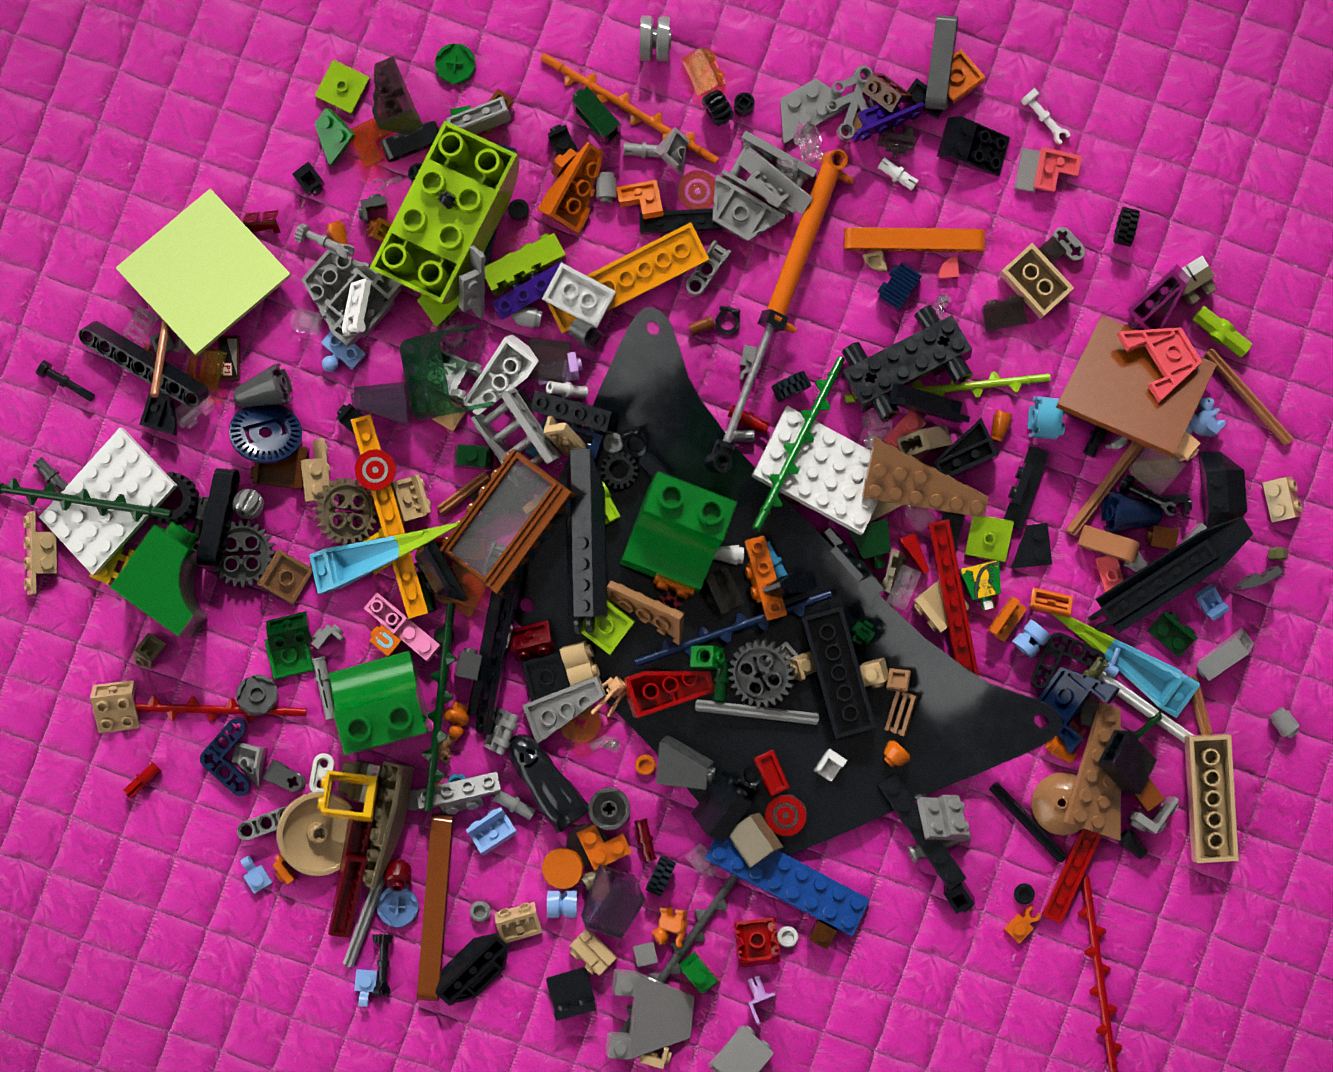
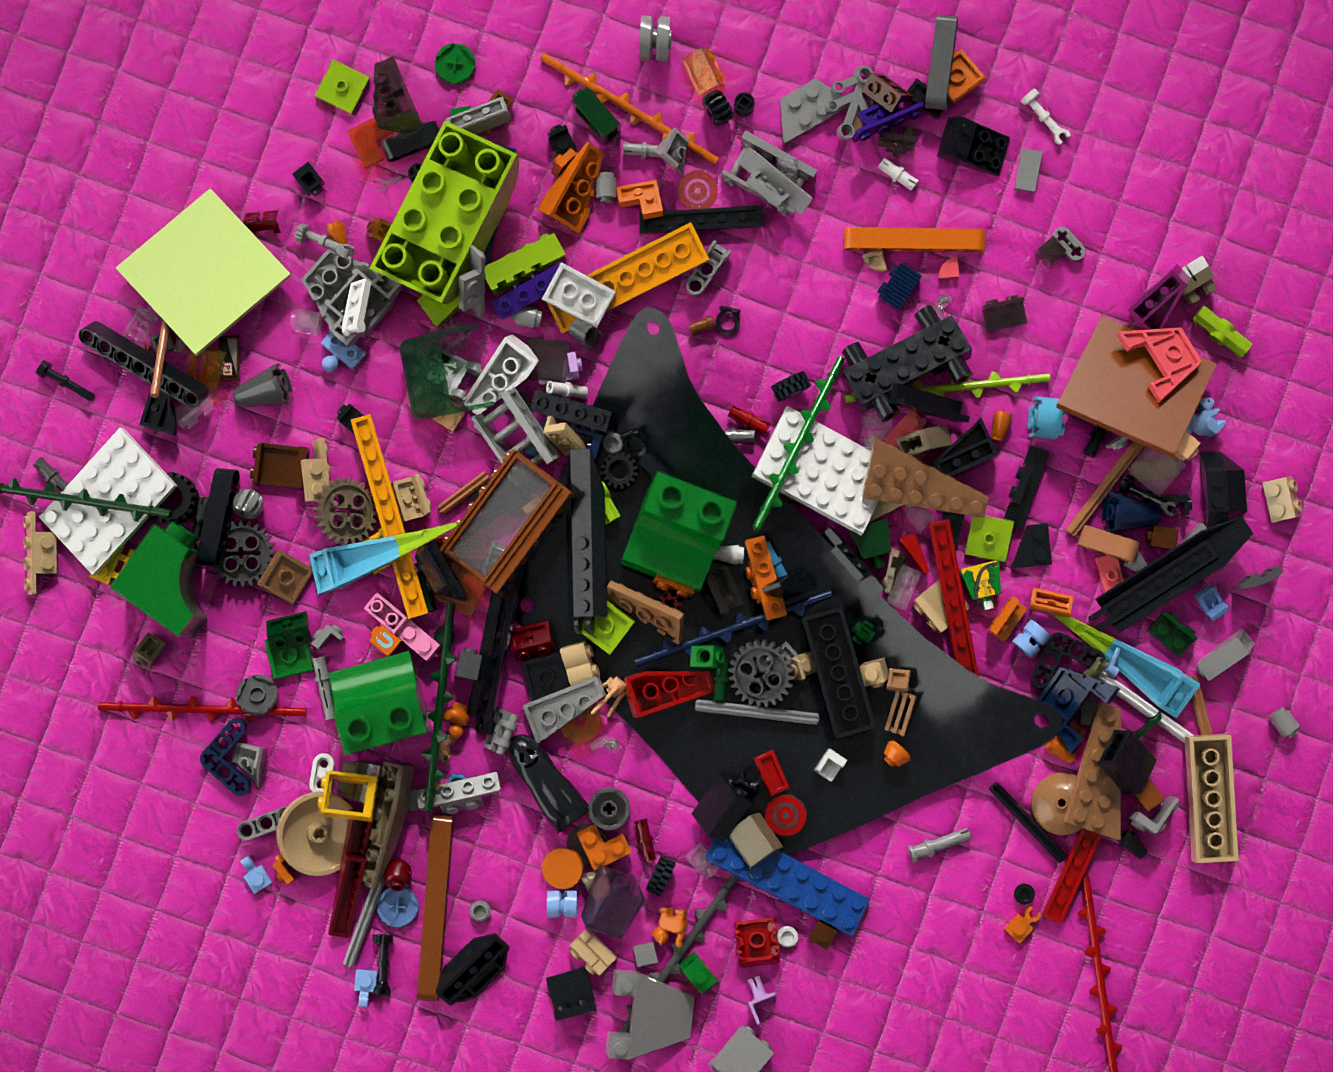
tan bracket [90,680,140,733] -> none
red axle [123,762,161,799] -> none
dark blue piece [229,405,302,464] -> none
dark grey piece [263,759,306,792] -> none
green wing [314,108,356,165] -> none
clear purple slope [351,382,412,428] -> none
red tile [355,449,397,491] -> none
dark grey bracket [358,194,388,223] -> none
black plate [438,190,457,209] -> none
dark green torso [453,444,494,470] -> none
light blue bracket [466,807,518,856] -> none
light grey pin [493,791,536,820] -> none
tan bracket [495,902,543,943] -> none
black tile [508,199,529,220] -> none
orange tile [635,754,656,776] -> none
tan bracket [639,1046,672,1069] -> none
dark grey slope [656,735,716,790] -> none
orange piece [705,149,854,473] -> none
light grey wing [712,175,785,242] -> none
light grey plate [740,345,762,381] -> none
clear plate [793,121,823,163] -> none
black plate [878,774,967,890] -> none
light grey plate [917,795,969,841] -> none
black brick [943,881,975,914] -> none
tan brick [999,243,1074,319] -> none
coral plate [1033,147,1082,193] -> none
black tyre [1113,207,1140,247] -> none
nougat axle [1204,348,1293,446] -> none
olive tile [1267,547,1288,560] -> none

